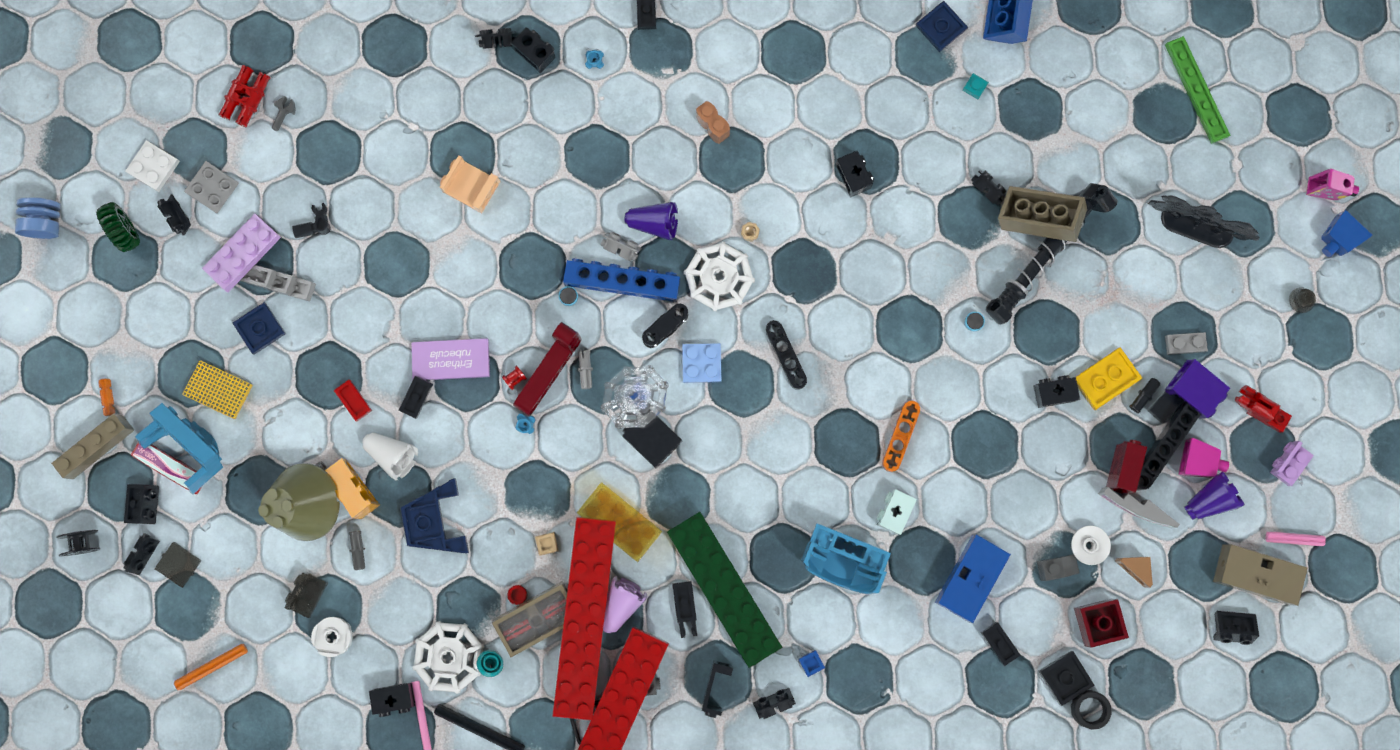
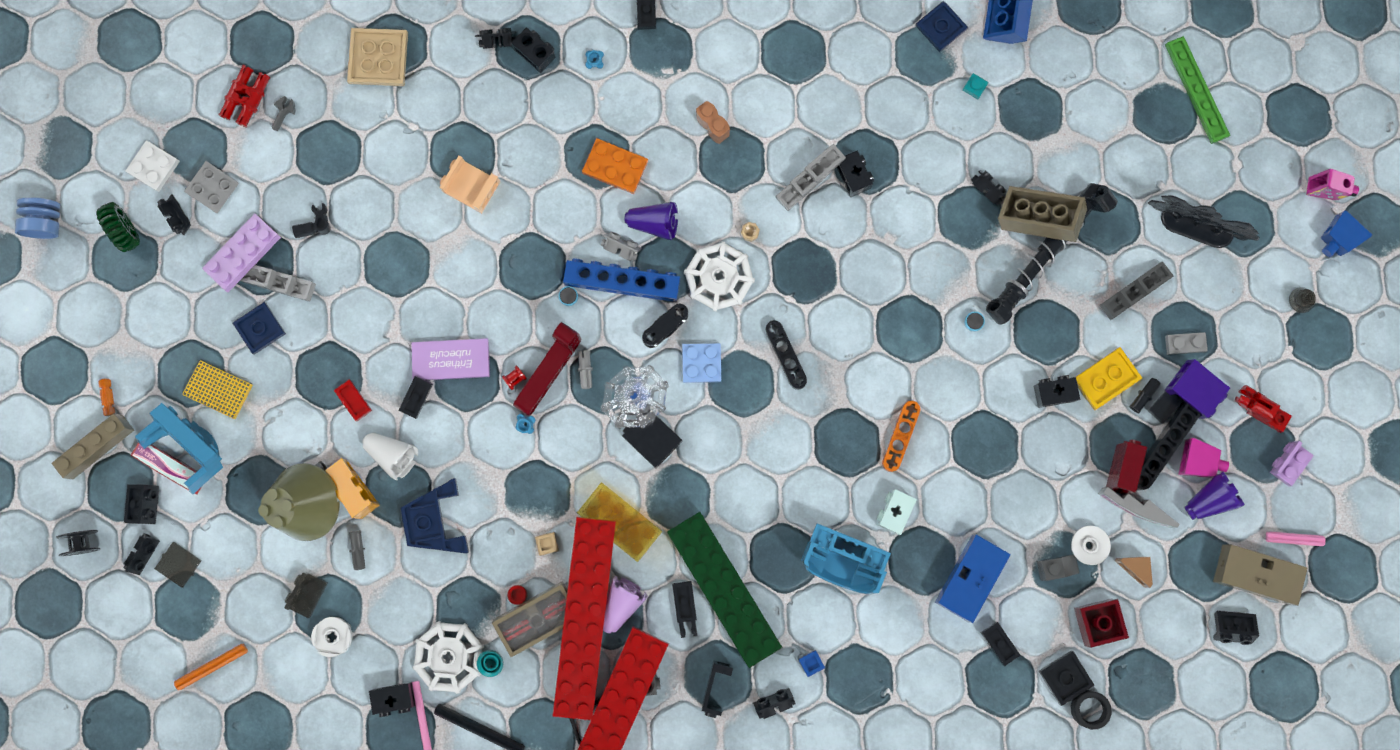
none -> tan plate [347,28,408,86]
none -> orange plate [582,138,648,194]
none -> light grey slope [776,144,846,211]
none -> dark grey slope [1099,261,1174,321]

